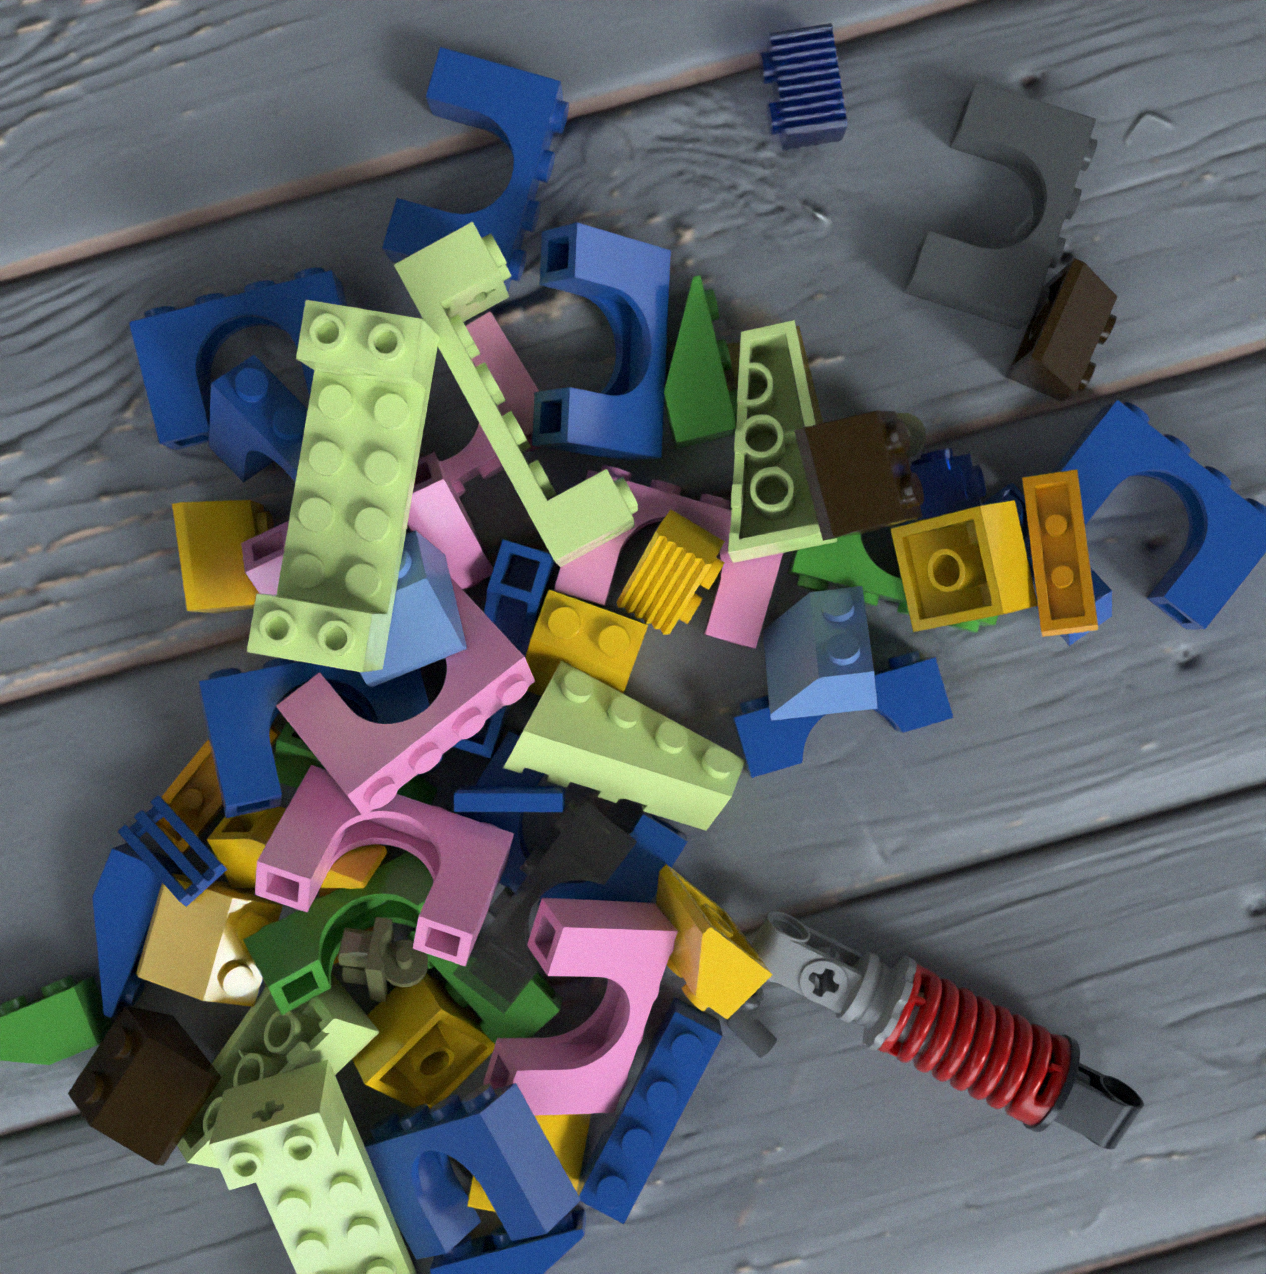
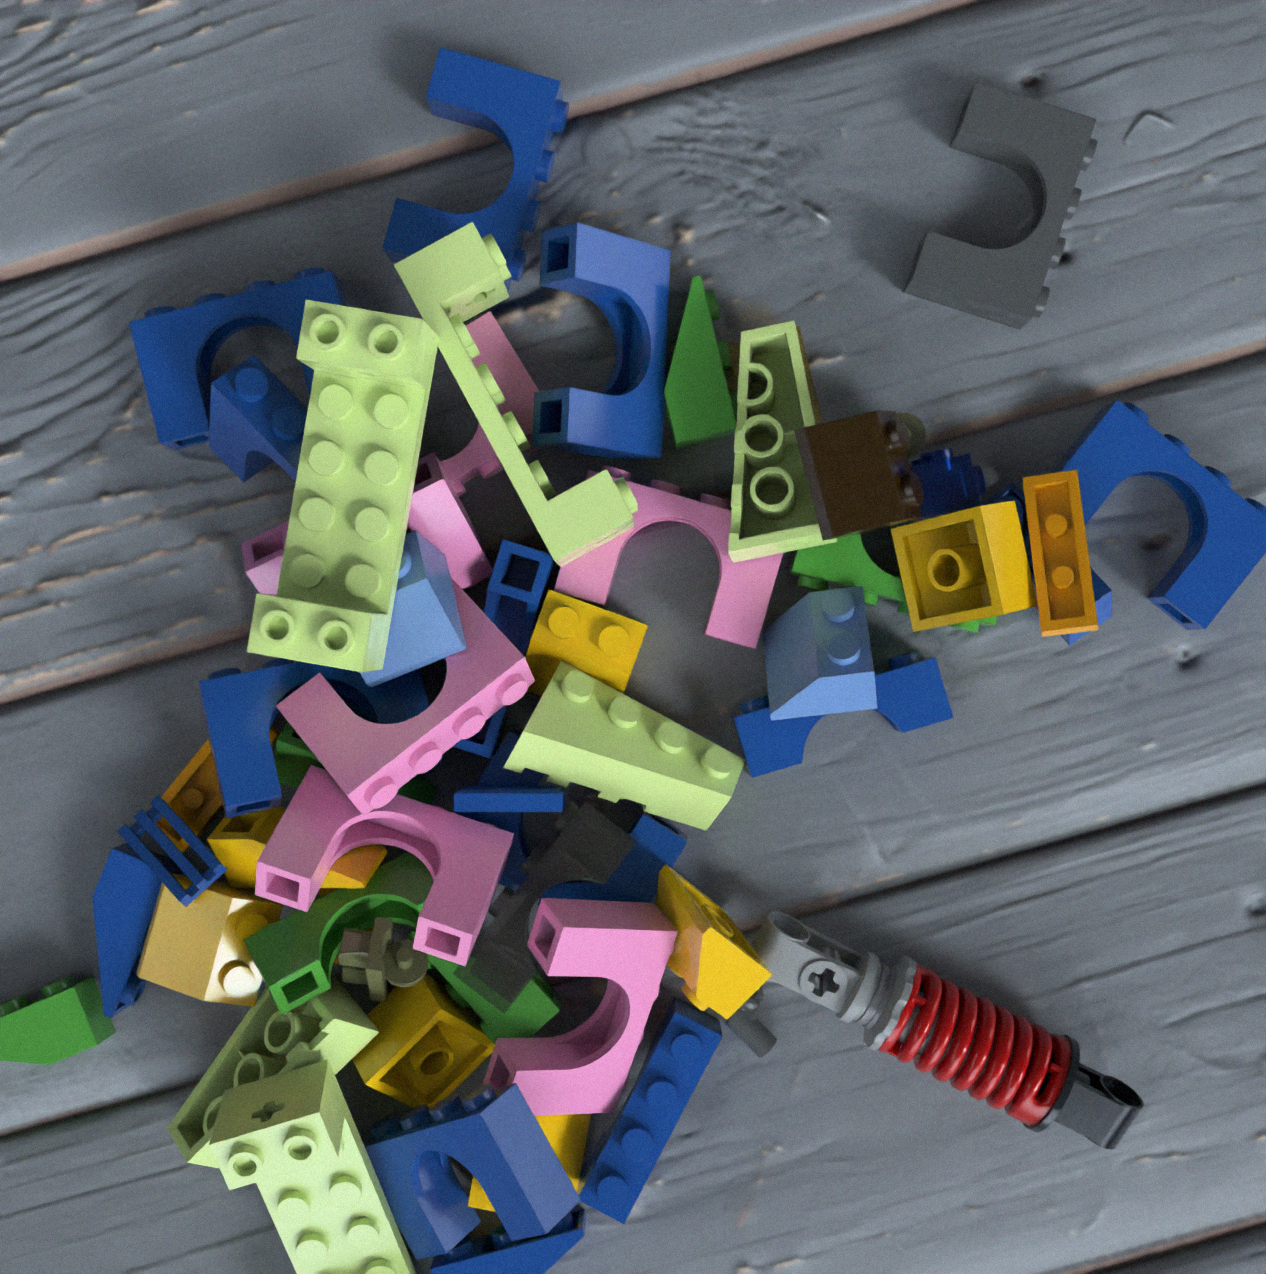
dark brown slope [68,1006,222,1166] -> none
yellow slope [172,500,274,614] -> none
yellow brick [616,509,725,635] -> none
clear blue brick [759,23,848,150] -> none
dark brown slope [1005,258,1118,401] -> none

